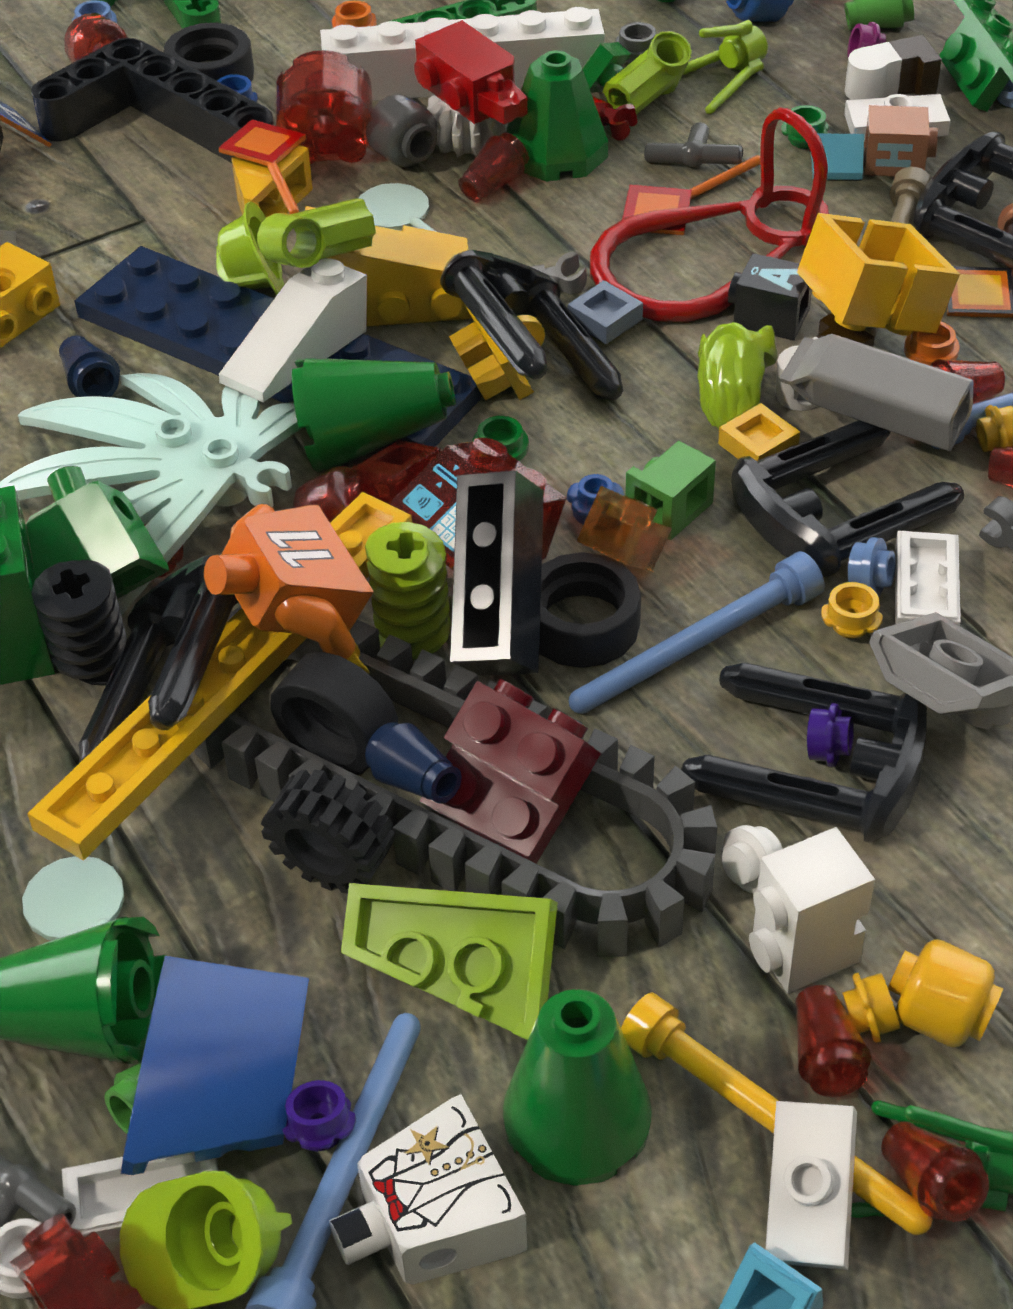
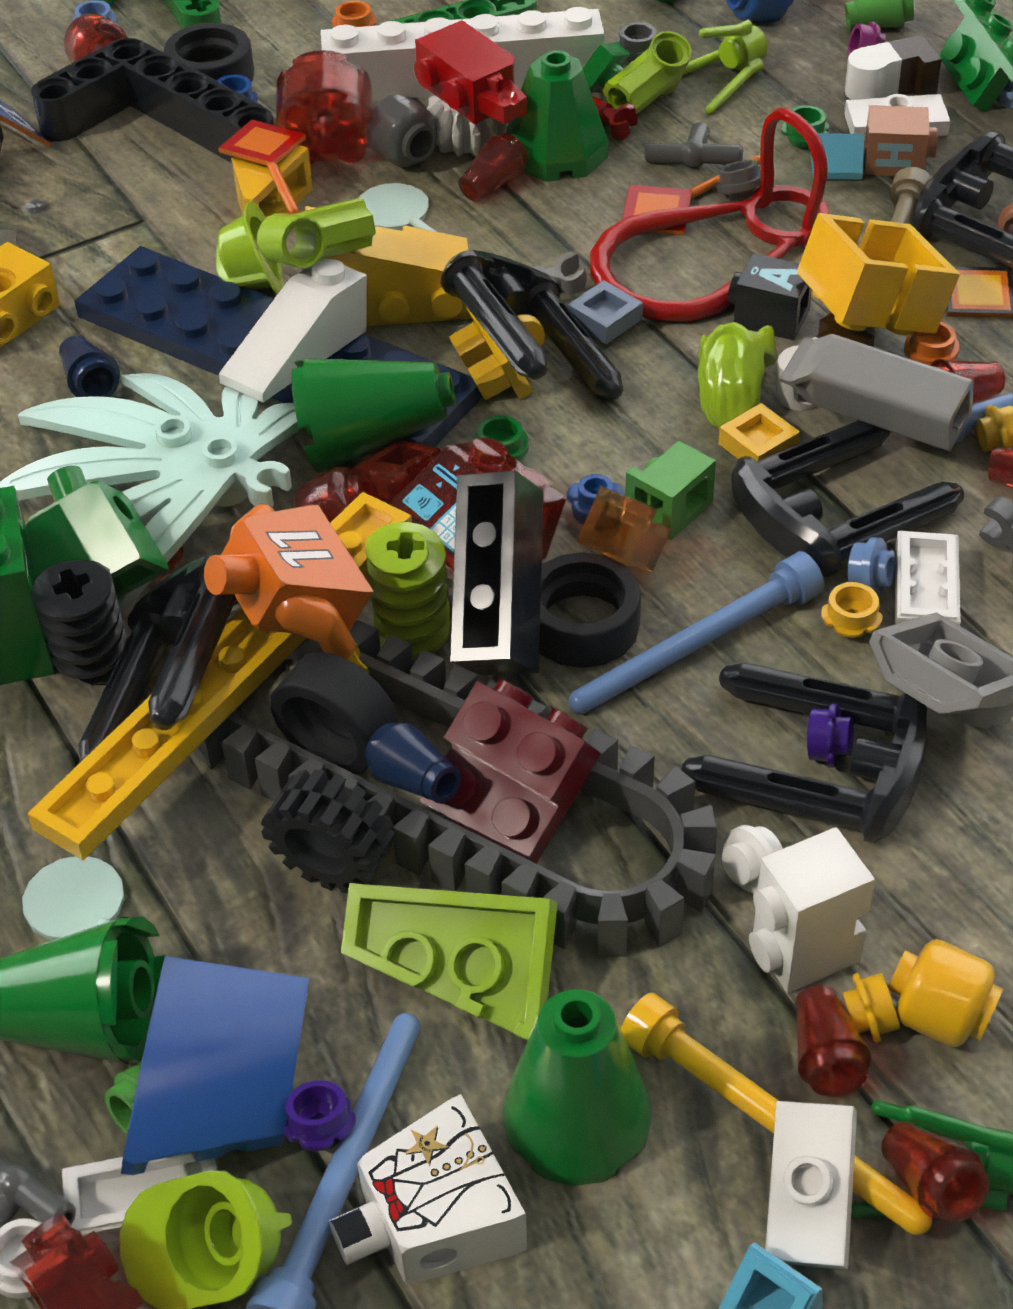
none -> dark grey plate [716,160,761,200]

